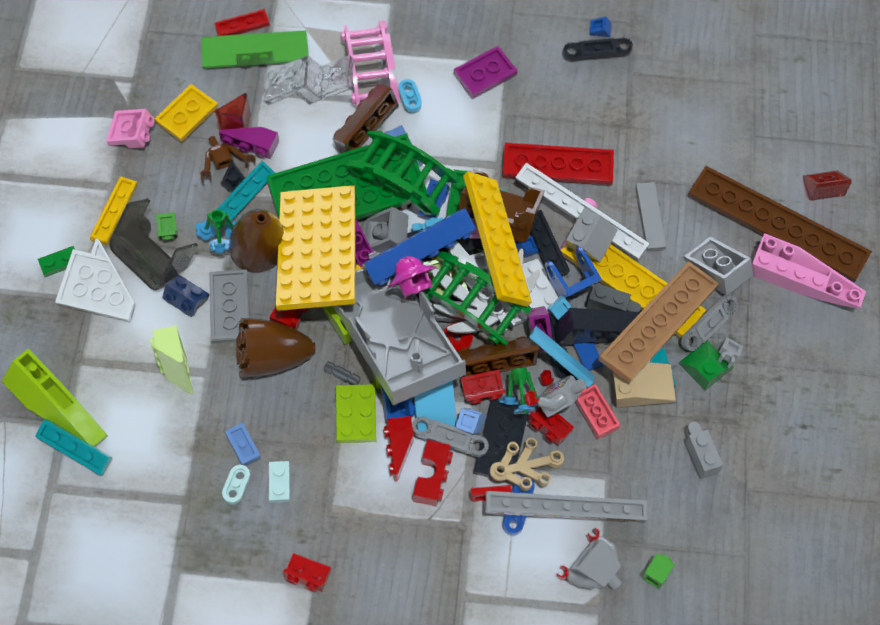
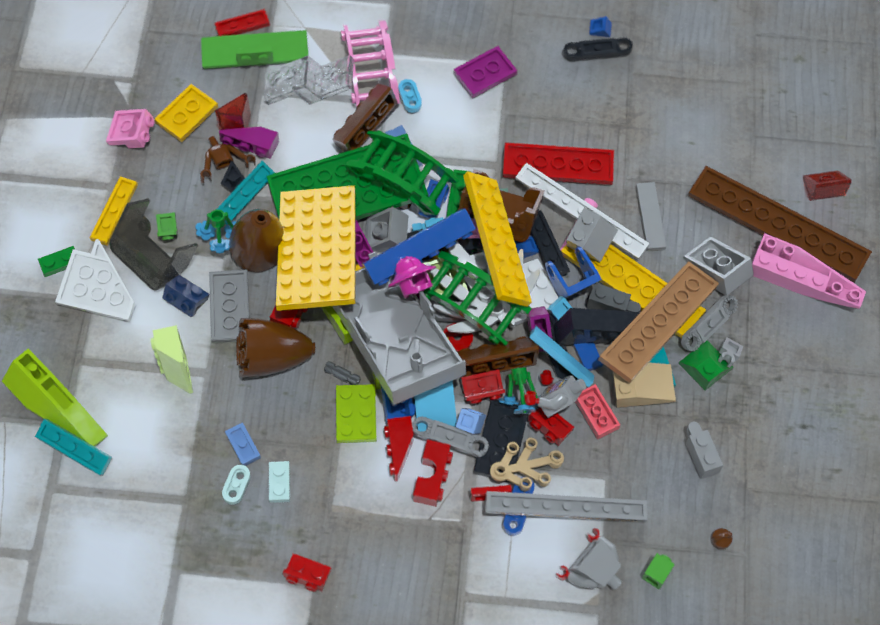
none -> reddish brown tile [711,528,733,550]

